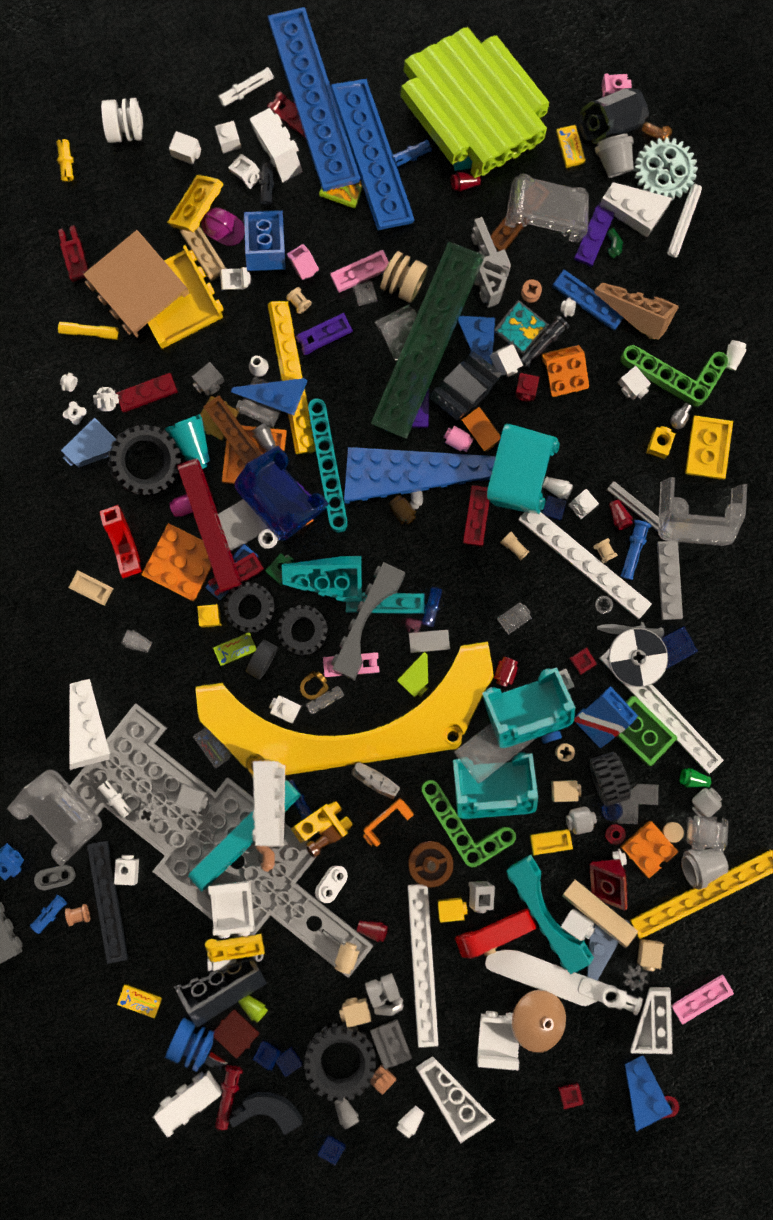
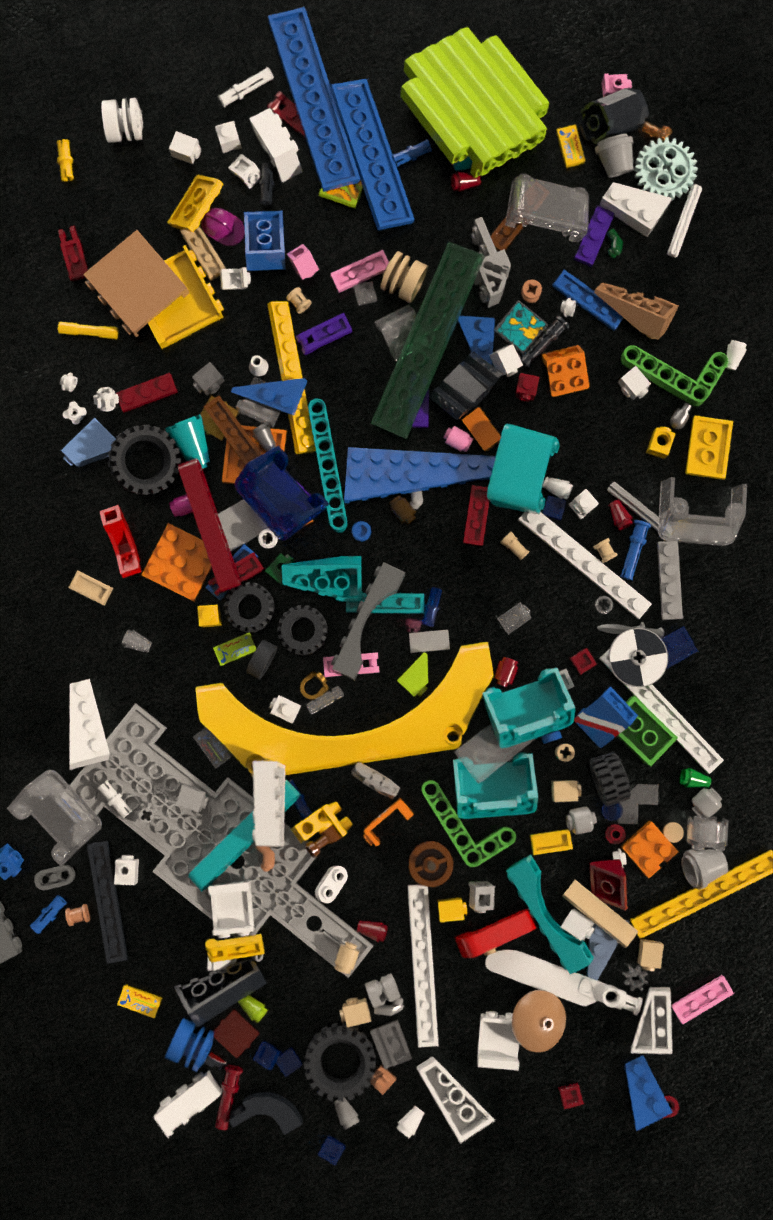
none -> blue tile [352,521,371,541]

